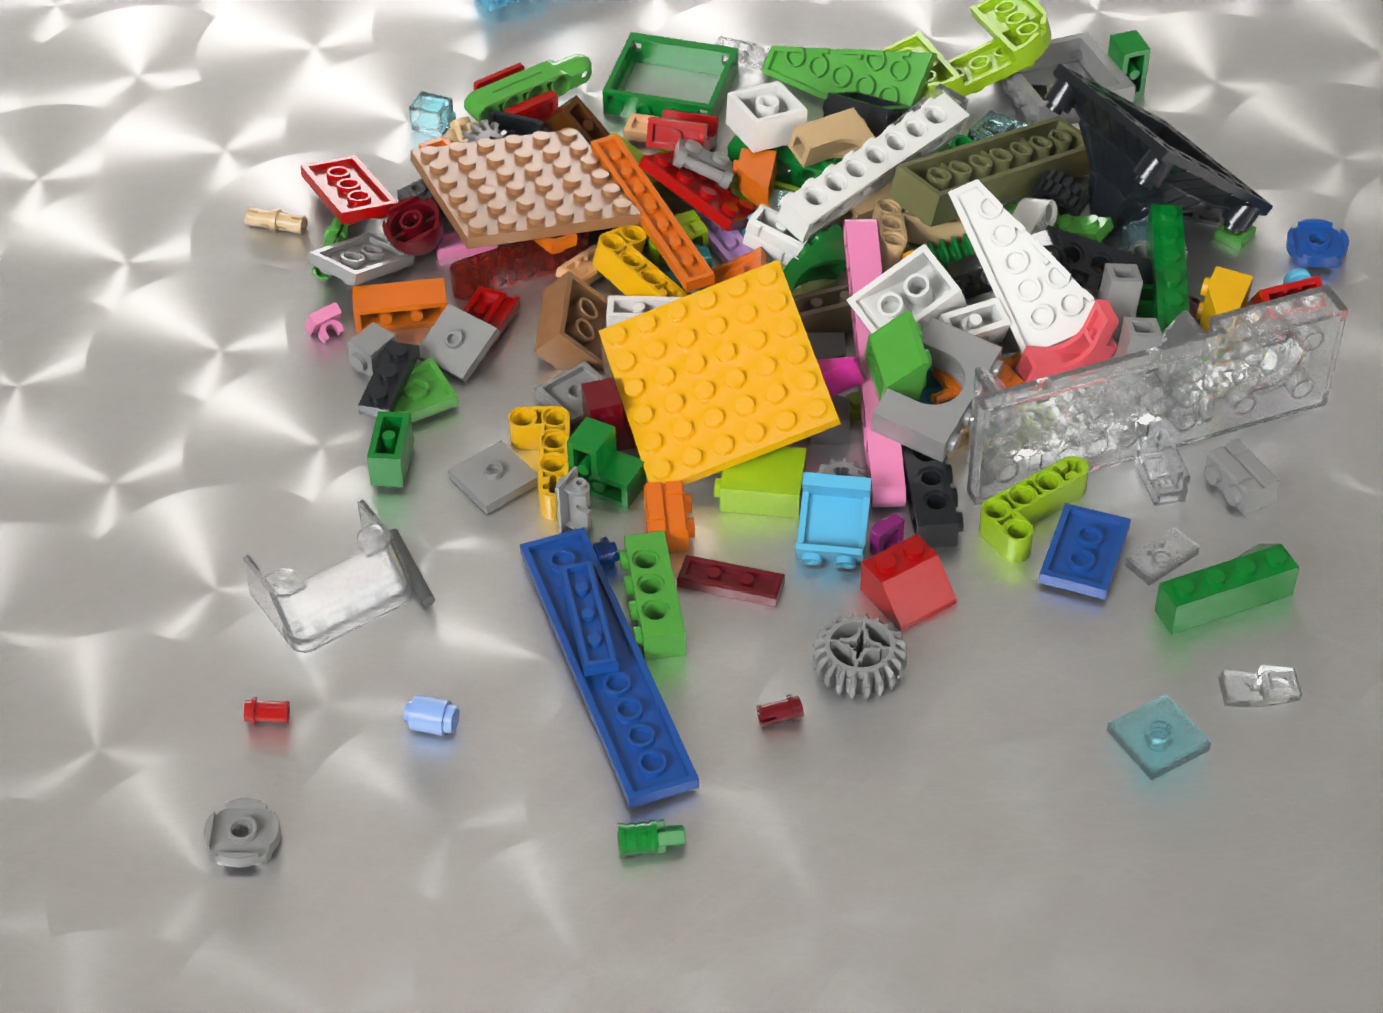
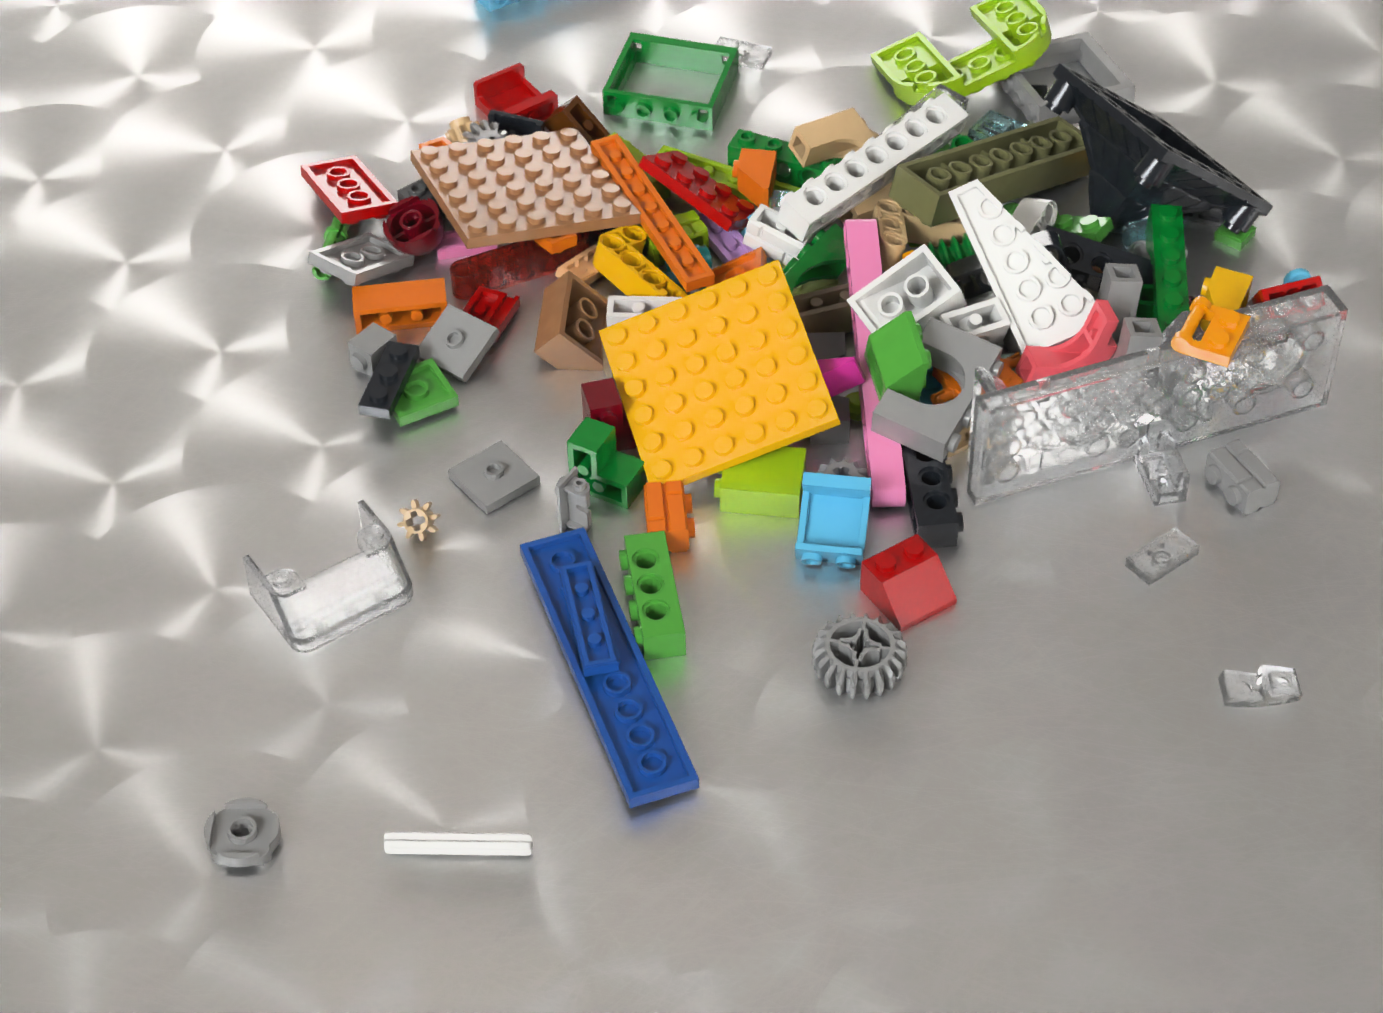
red pin [244,697,290,726] -> none
tan pin [245,207,308,235] -> none
bright pink tile [304,302,344,344] -> none
green brick [367,411,414,487] -> none
dark grey bar [386,529,435,607] -> none
light blue brick [404,695,460,736] -> none
clear light blue brick [409,91,456,137] -> none
bright green piece [464,54,592,123] -> none
yellow beam [508,406,571,520] -> none
light grey plate [534,361,621,431] -> none
clear blue plate [593,537,619,571] -> none
green hinge [617,819,686,857] -> none
light nougat plate [624,113,658,142] -> none
red panel [645,109,719,151] -> none
light grey plate [672,138,734,190] -> none
dark red tile [677,555,785,607] -> none
white brick [726,81,808,153] -> none
dark red pin [756,694,804,728] -> none
bright green wing [762,46,937,109] -> none
black window [823,91,915,137] -> none
magenta plate [869,513,905,555] -> none
lime beam [979,456,1089,563] -> none
black tyre [1031,169,1090,216] -> none
blue plate [1038,503,1131,600] -> none
clear light blue plate [1107,694,1211,780] -> none
green brick [1108,30,1151,97] -> none
green wedge [1155,544,1299,635] -> none
blue plate [1286,219,1349,269] -> none
none -> white axle [384,832,533,856]
none -> tan gear [397,499,441,541]
none -> light orange plate [1171,296,1251,368]

